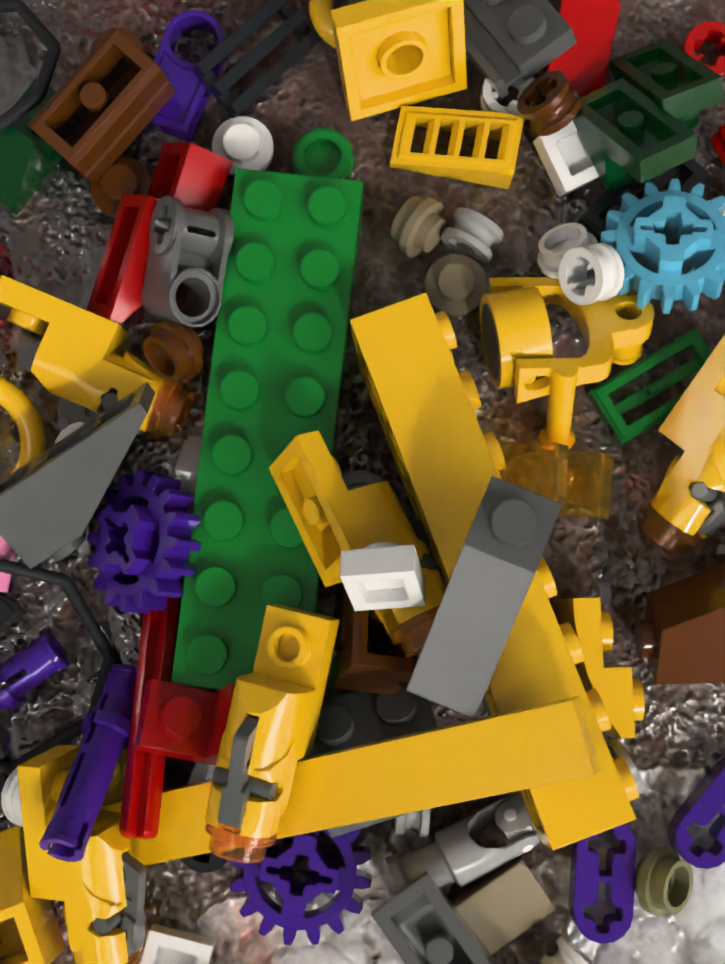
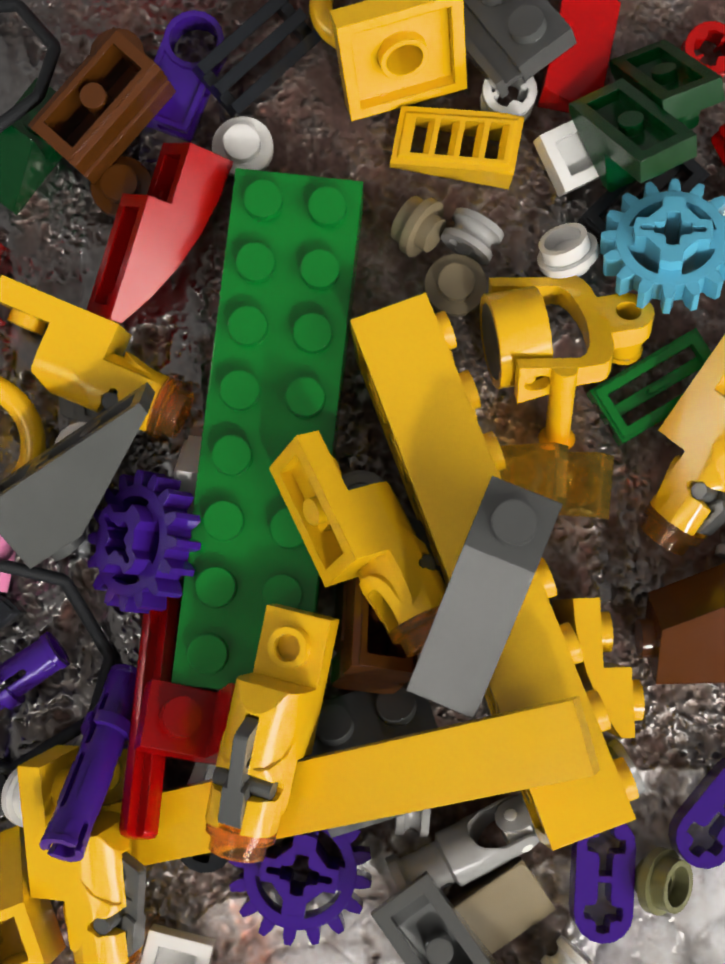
dark grey piece [141,195,234,327] -> none
reddish brown plate [143,319,203,382] -> none
green tile [292,128,354,180] -> none
white plate [340,542,426,611] -> none
reddish brown bush [517,70,582,136] -> none
white bush [558,243,624,305] -> none

